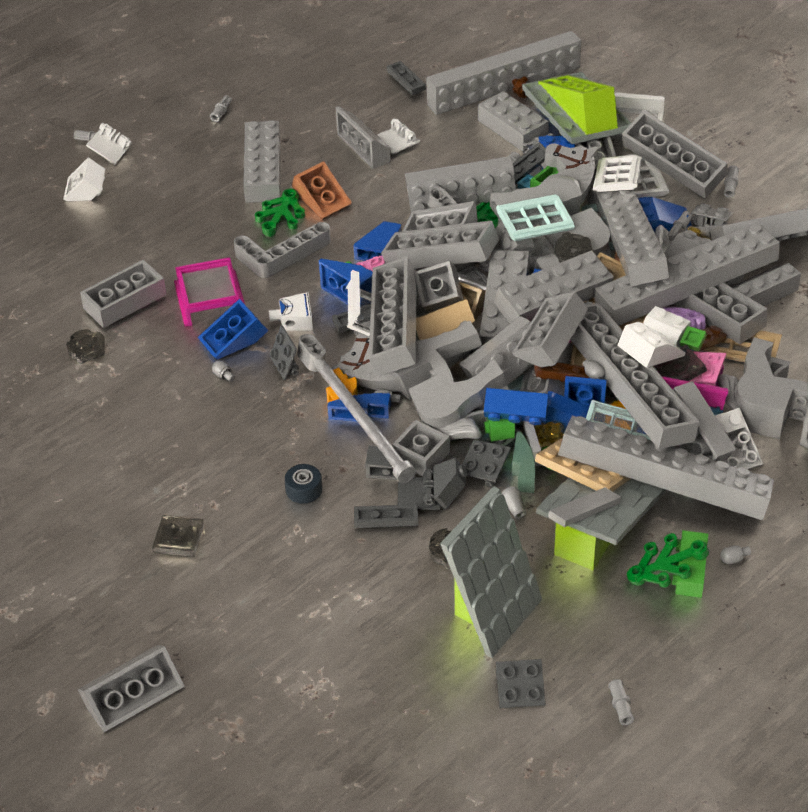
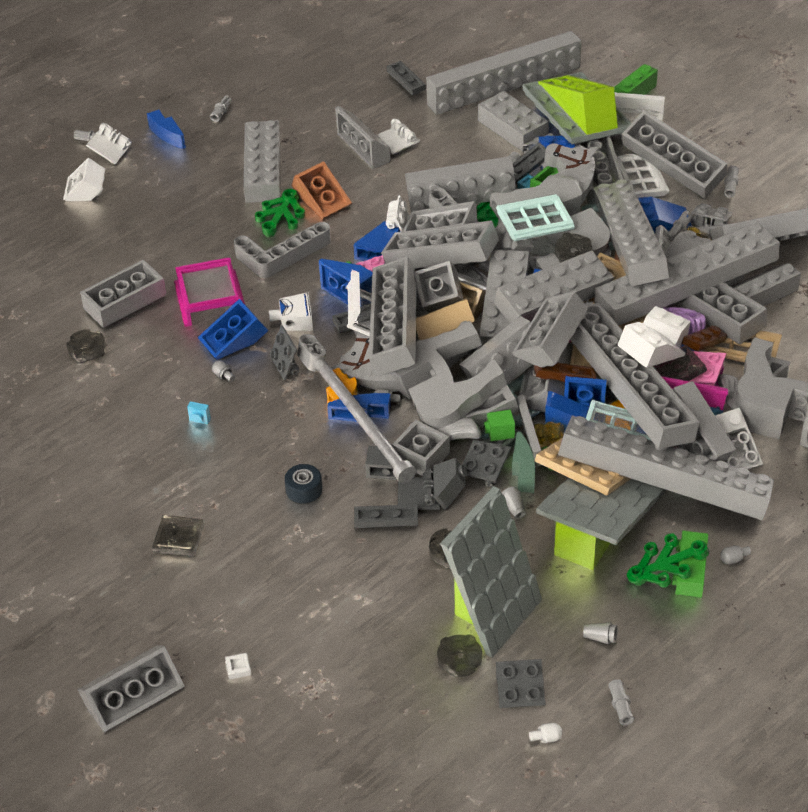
blue brick [484,388,548,425] -> none
reddish brown brick [512,76,528,98] -> none
light grey tile [548,487,621,527] -> none
light grey cylinder [583,359,605,379] -> none
white piece [593,155,642,192] -> none
bright green tile [680,326,707,352] -> none
none -> blue slope [147,110,186,149]
none -> medium azure plate [187,401,211,424]
none -> white tile [225,653,251,680]
none -> white hinge [386,194,410,232]
none -> clear smoke plate [437,634,482,677]
none -> white cylinder [529,723,562,743]
none -> light grey cone [583,622,618,645]
none -> bright green brick [614,64,658,95]

